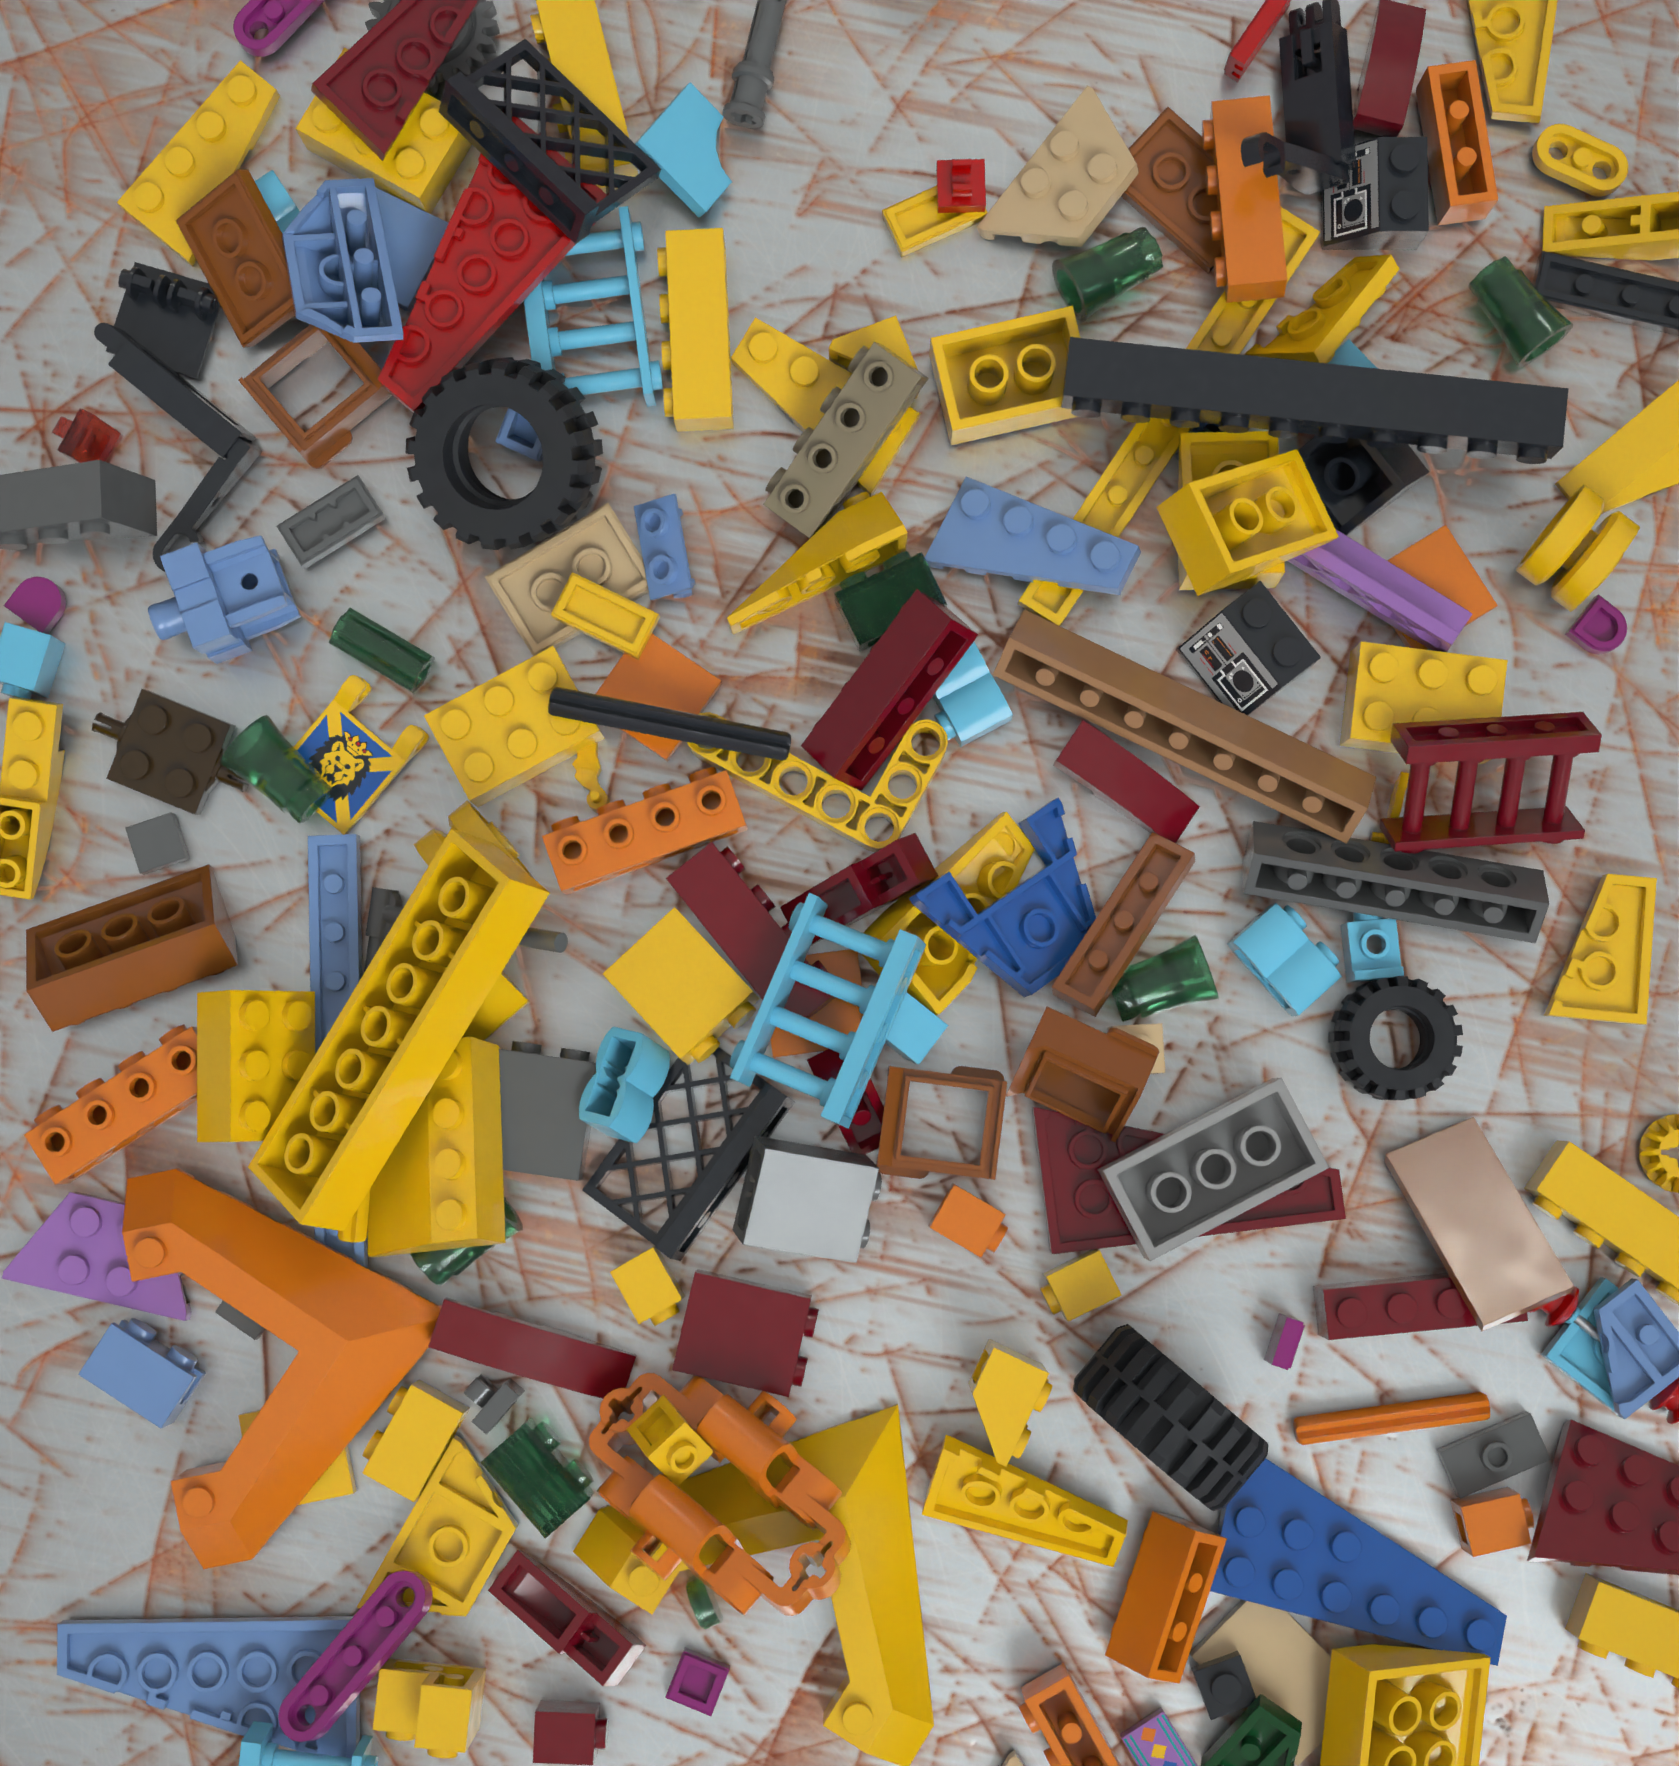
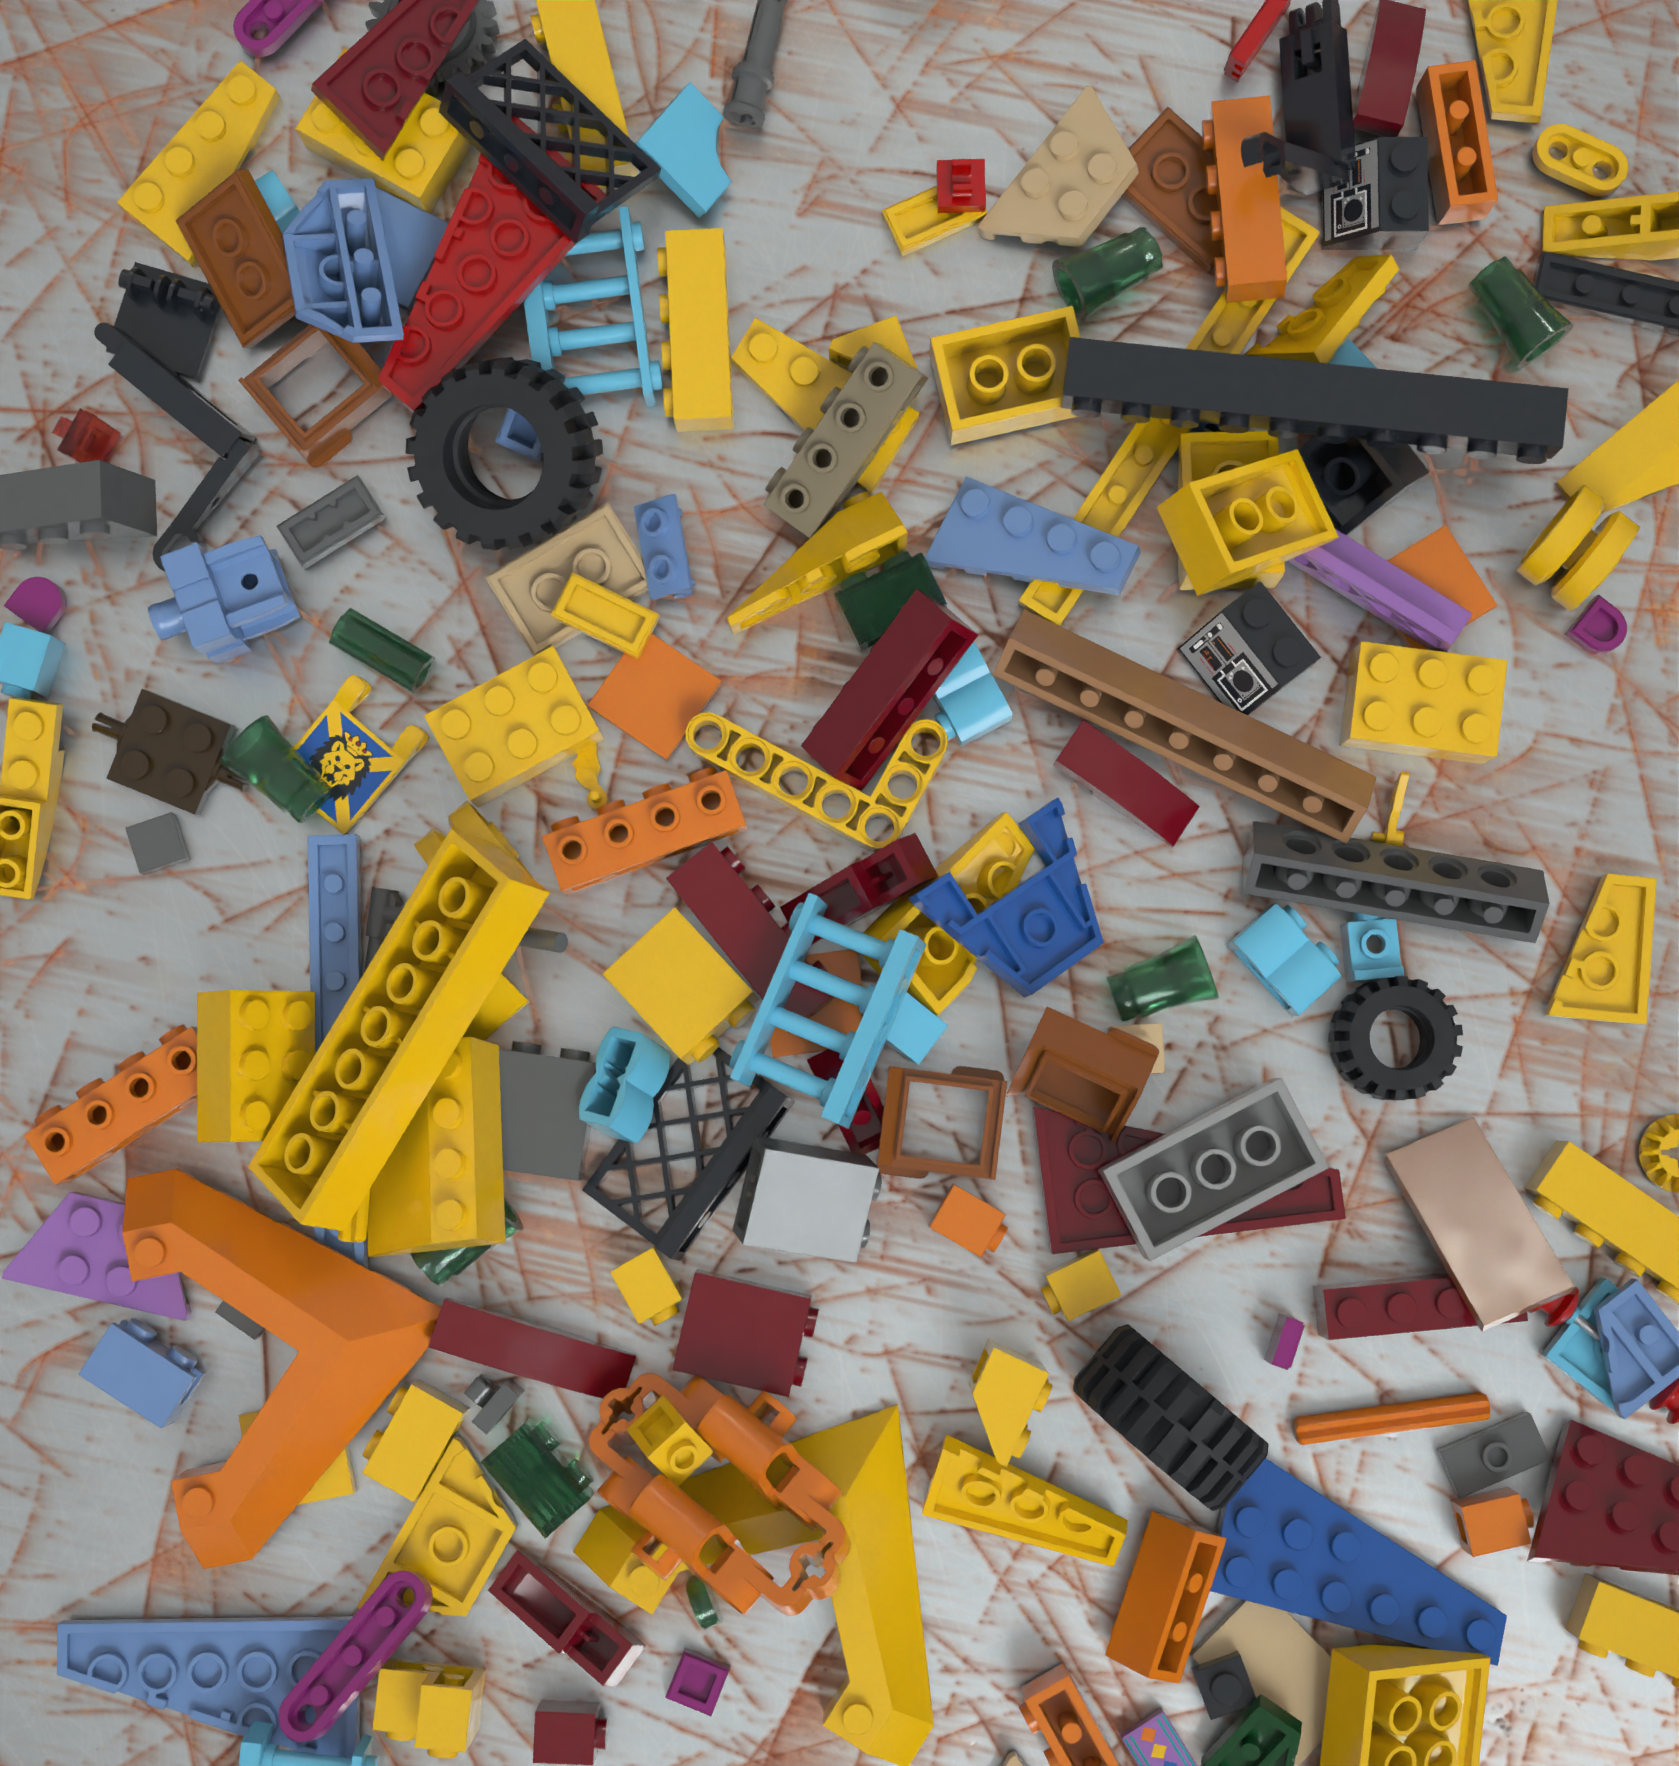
dark orange slope [26,864,238,1032] -> none
black axle [548,687,791,761] -> none
dark orange plate [1051,832,1195,1017] -> none
dark red fence [1379,712,1602,854] -> none

